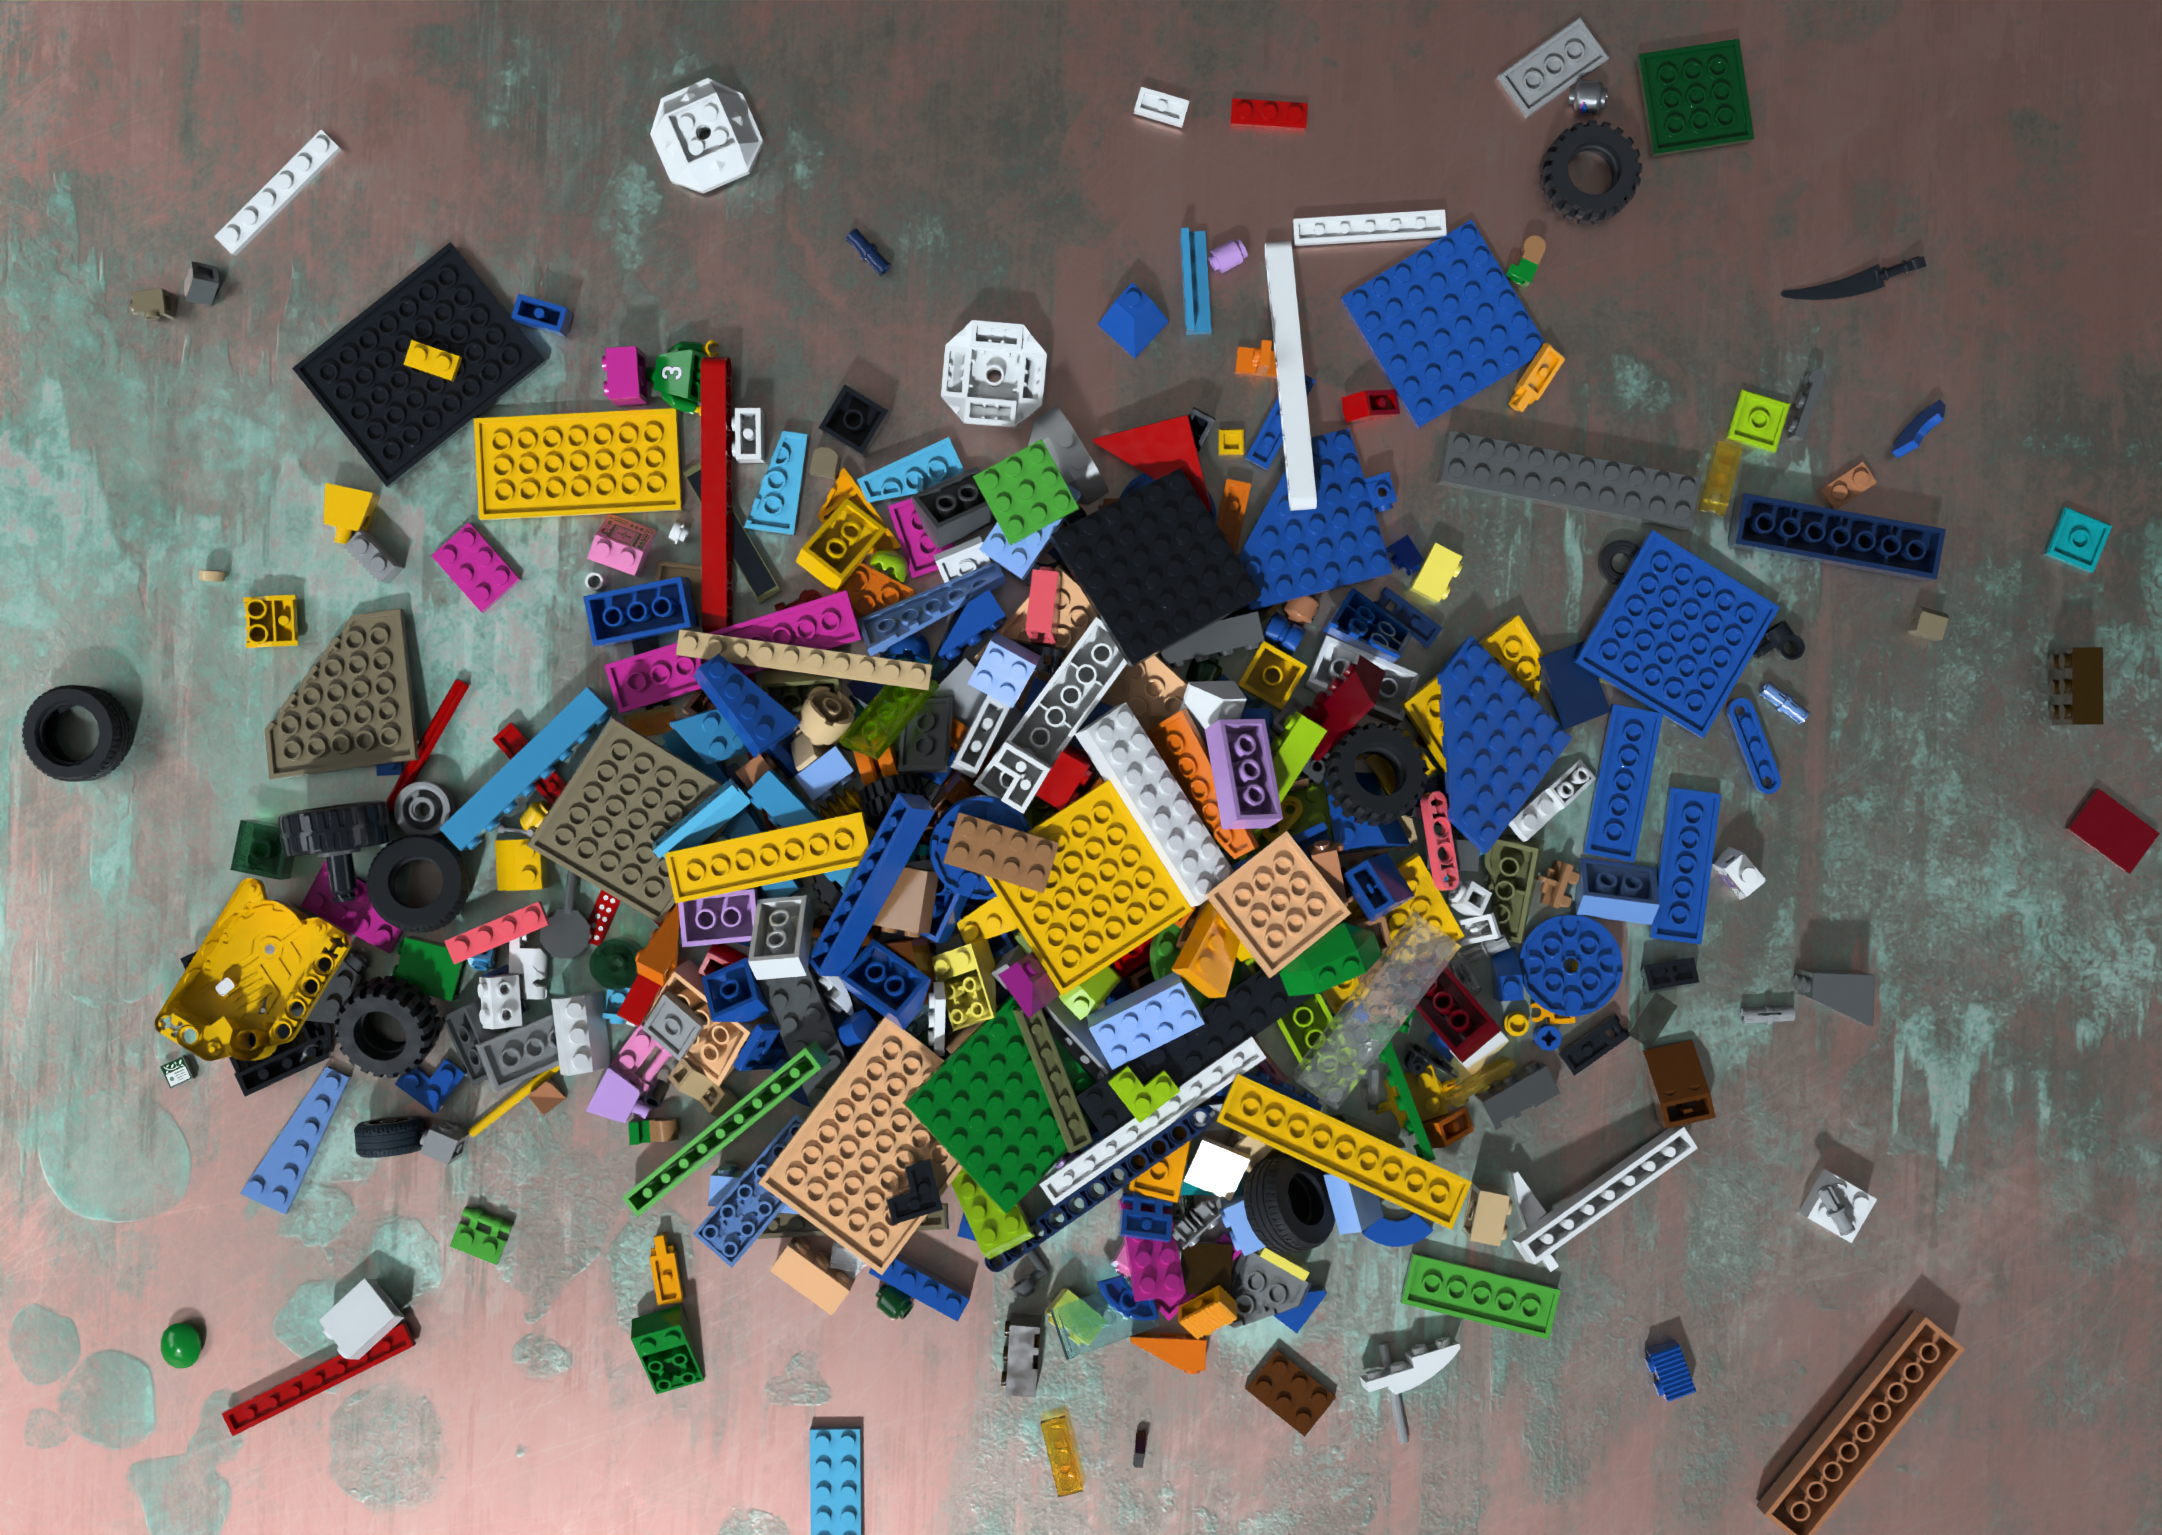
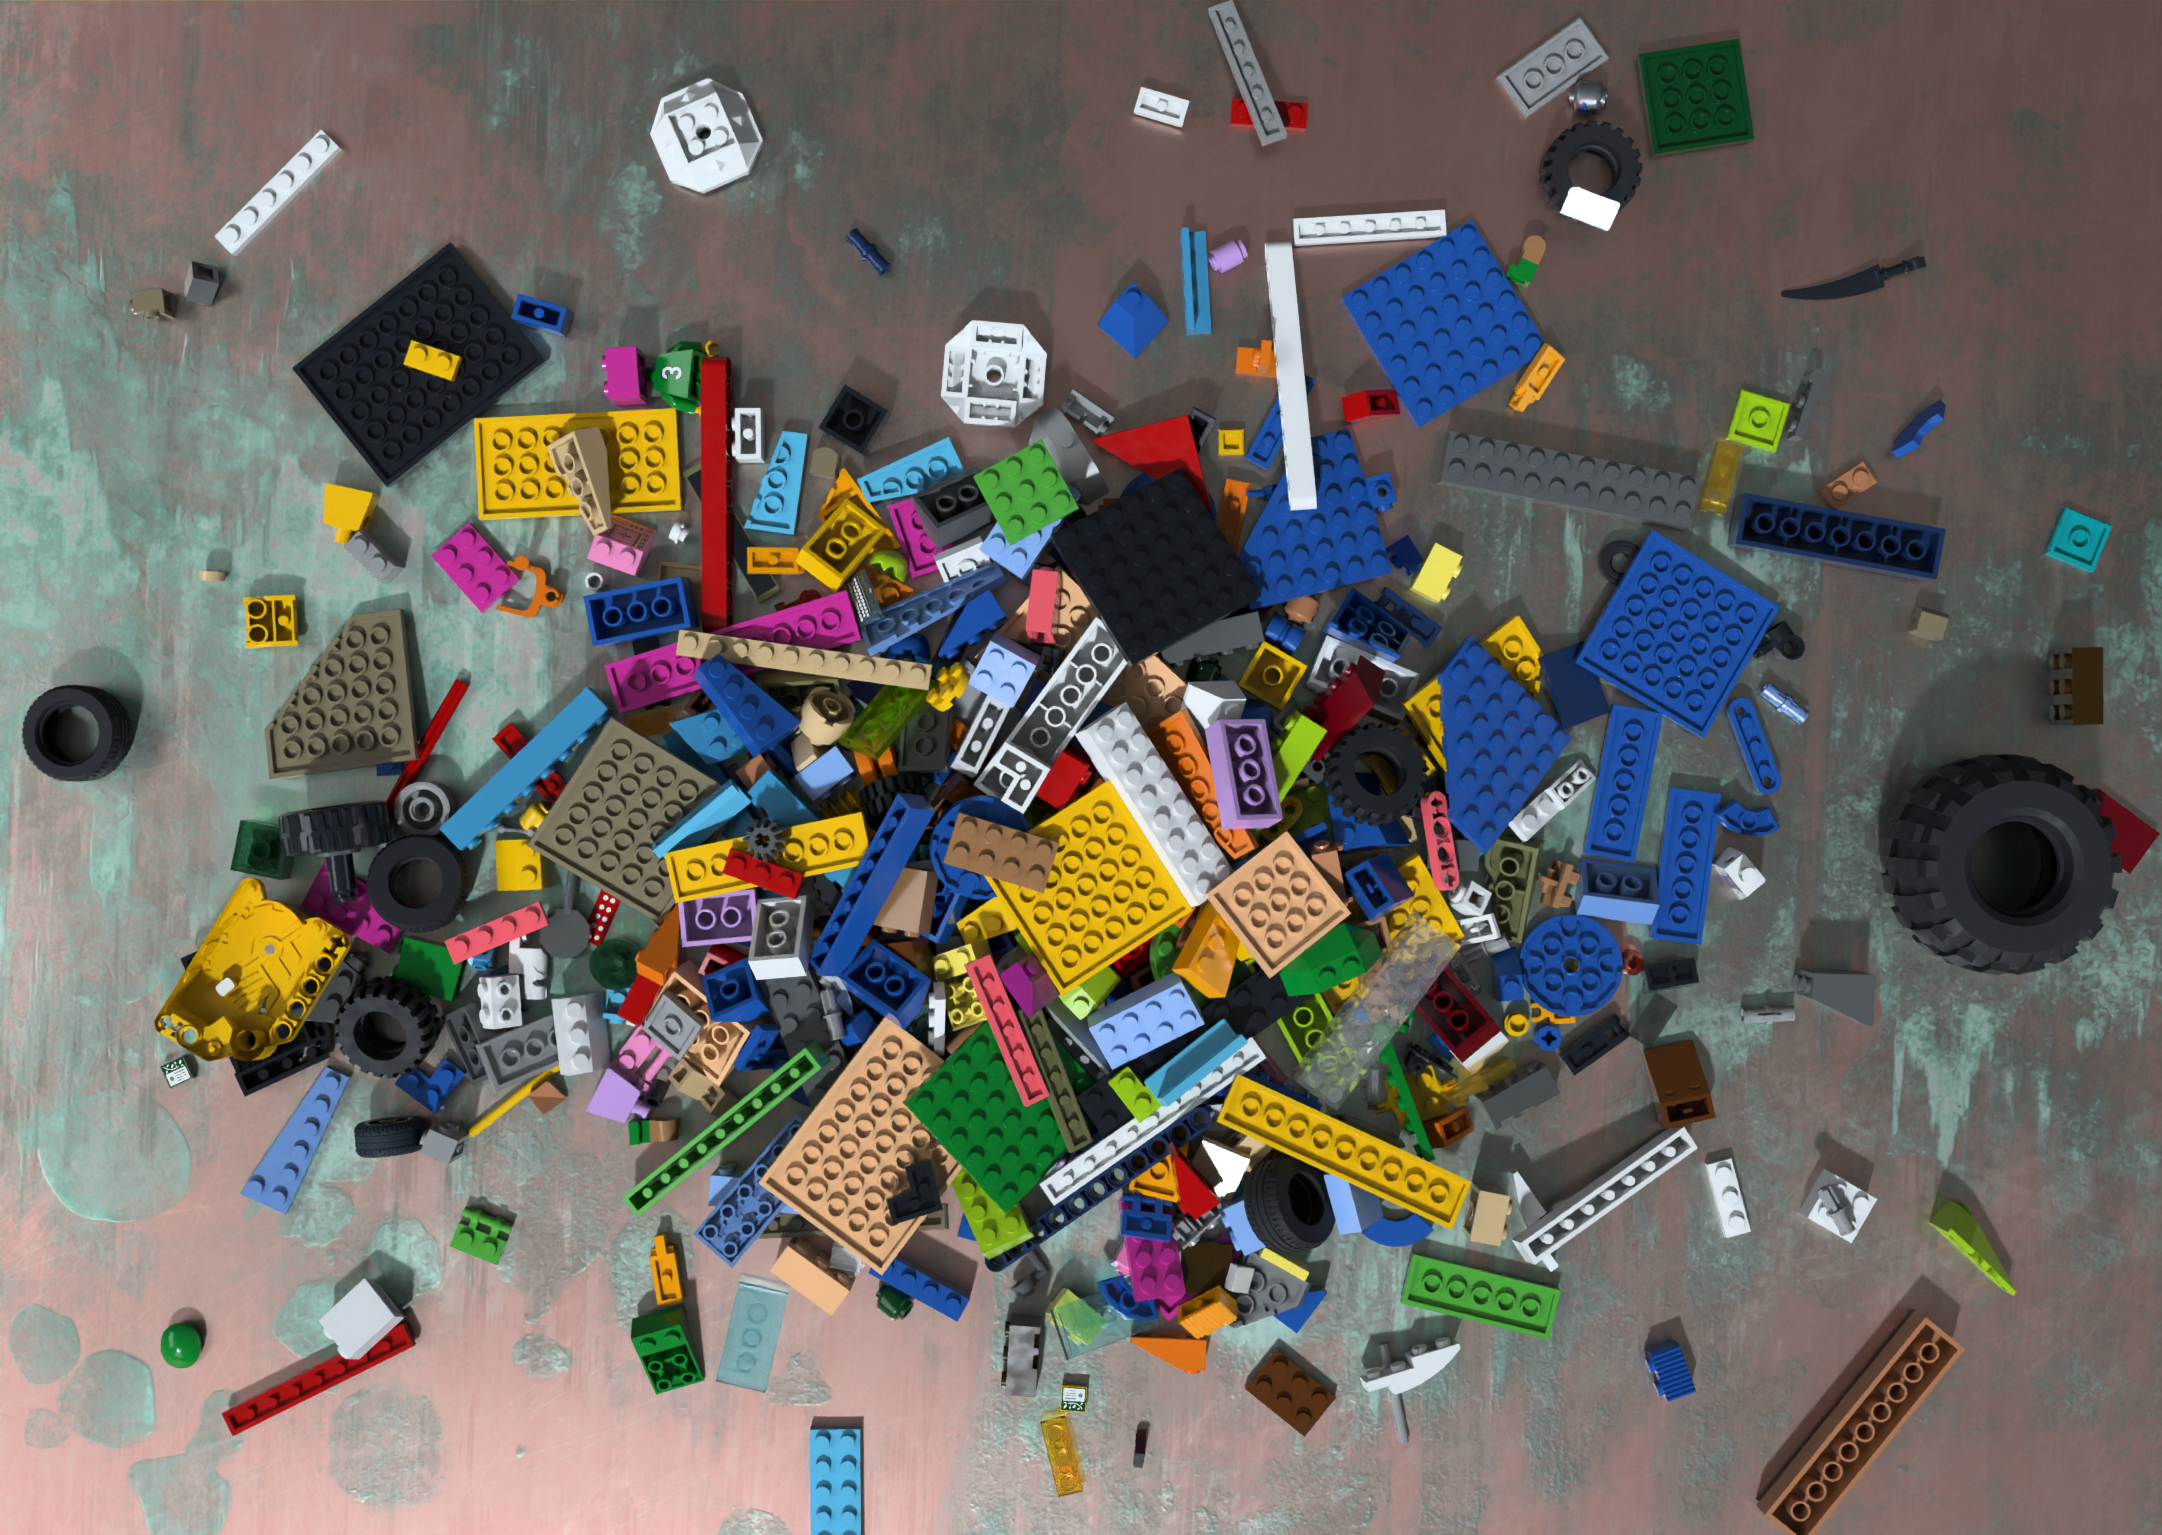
none -> orange piece [496,555,564,618]
none -> tan wedge [547,426,612,536]
none -> clear light blue tile [716,1281,789,1393]
none -> red plate [723,848,805,899]
none -> dark grey gear [743,817,789,862]
none -> light orange hinge [747,547,805,575]
none -> light grey axle [820,989,847,1041]
none -> slope [845,569,885,627]
none -> yellow plate [926,662,970,712]
none -> coral plate [964,954,1050,1107]
none -> tile [1060,1383,1087,1412]
none -> light grey hinge [1061,388,1115,436]
none -> medium azure panel [1144,1019,1248,1107]
none -> red slope [1168,1141,1220,1220]
none -> light grey plate [1208,0,1287,147]
none -> white slope [1224,1263,1254,1294]
none -> blue hand [1246,484,1277,501]
none -> slope [1560,185,1620,232]
none -> clear red tile [1621,950,1644,975]
none -> white plate [1705,1157,1751,1238]
none -> blue tile [1713,799,1781,836]
none -> black tyre [1880,754,2122,975]
none -> lime wedge [1930,1200,2017,1296]

